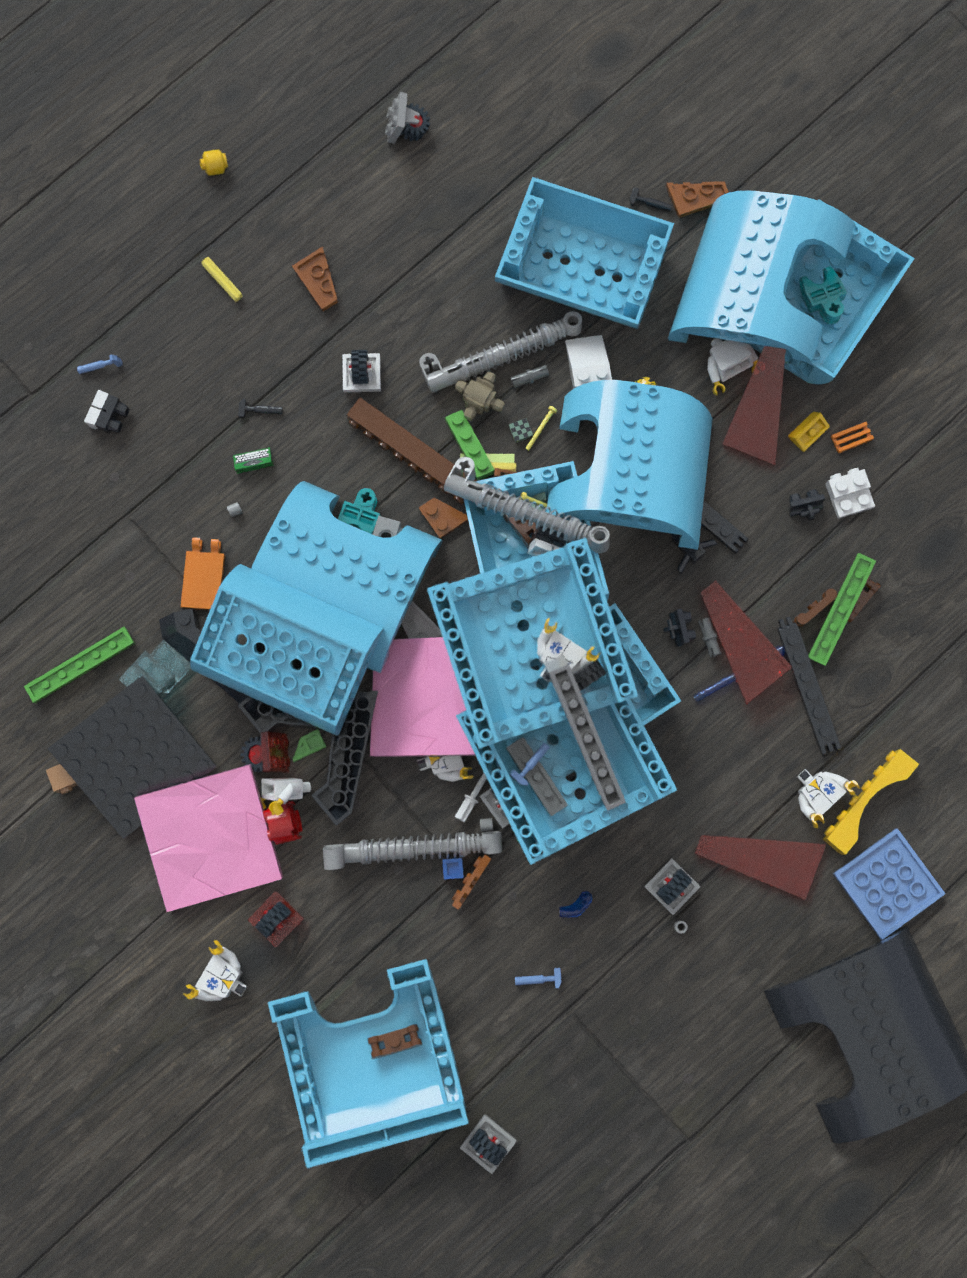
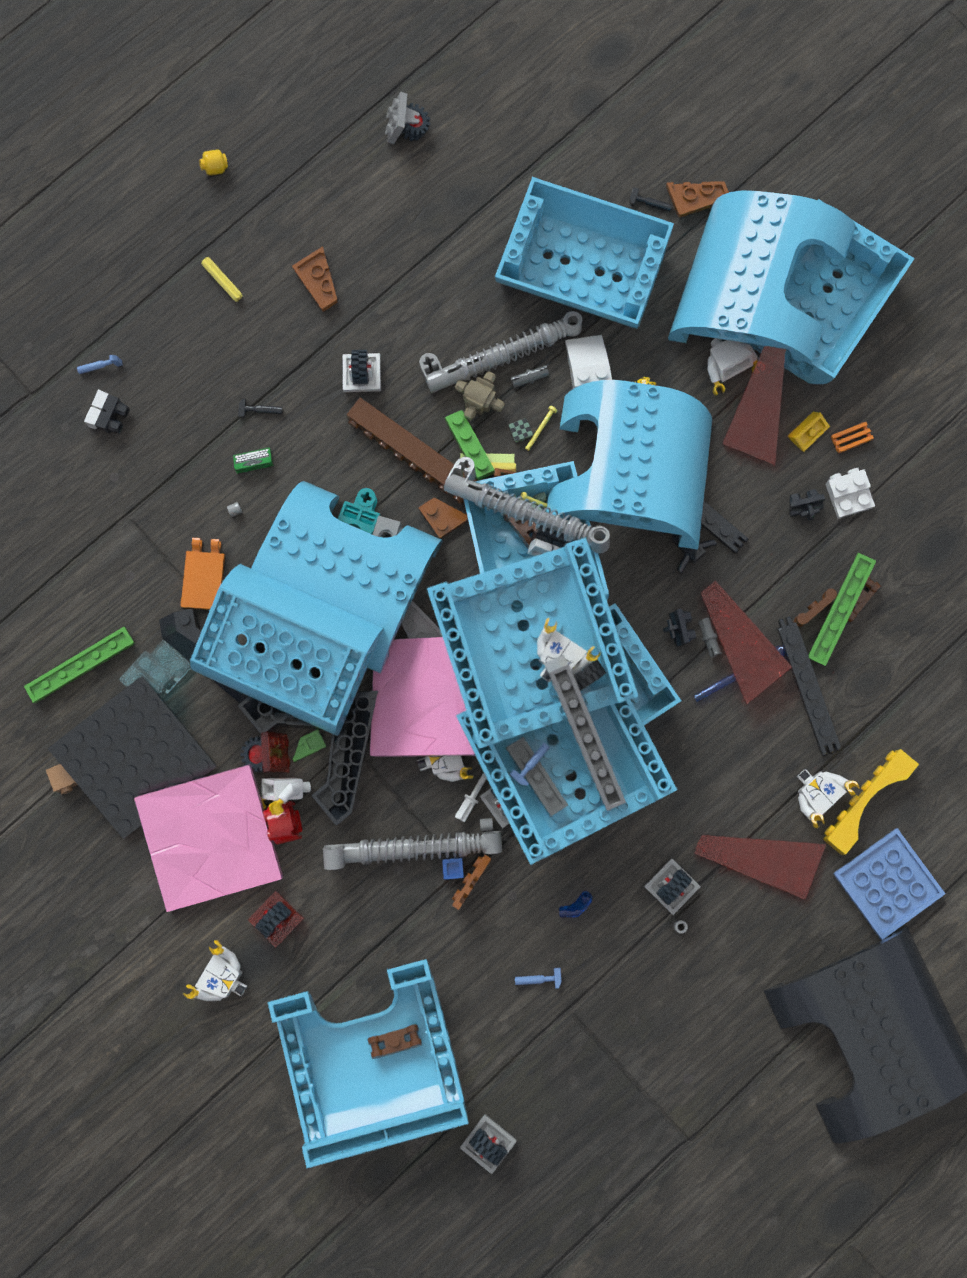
teal piece [799,267,847,325] -> none

